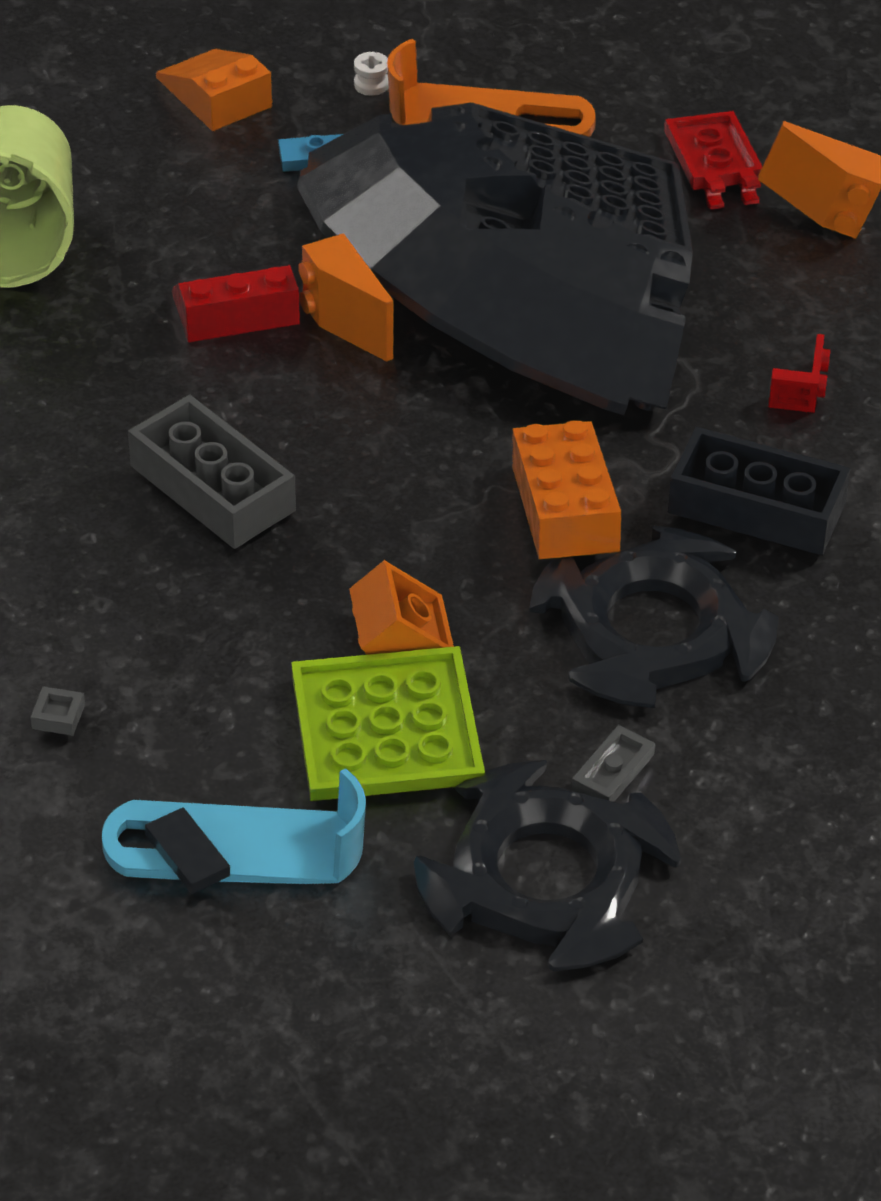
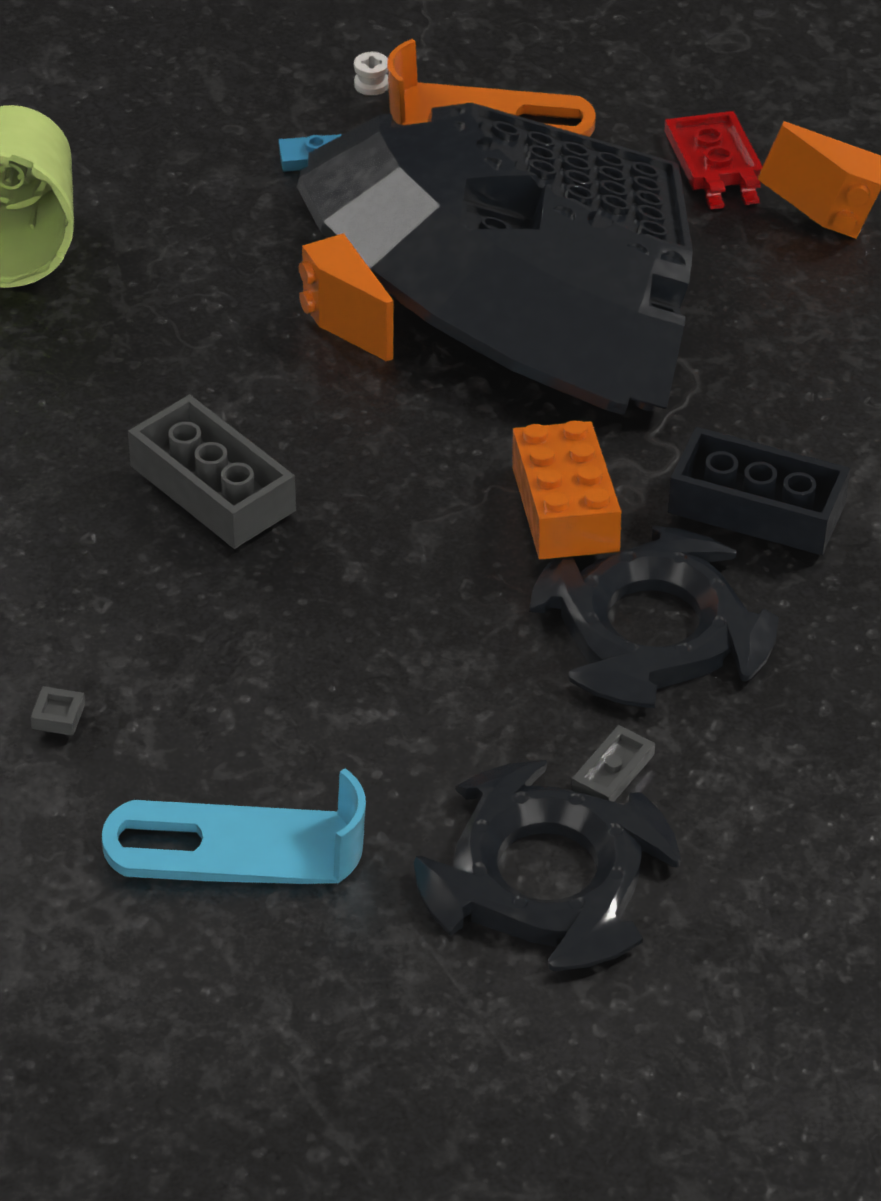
black tile [145,807,230,894] -> none
orange slope [156,49,272,131] -> none
red slope [172,265,300,342] -> none
lime plate [291,646,485,801] -> none
orange slope [349,560,454,655] -> none
red bracket [768,334,831,413] -> none

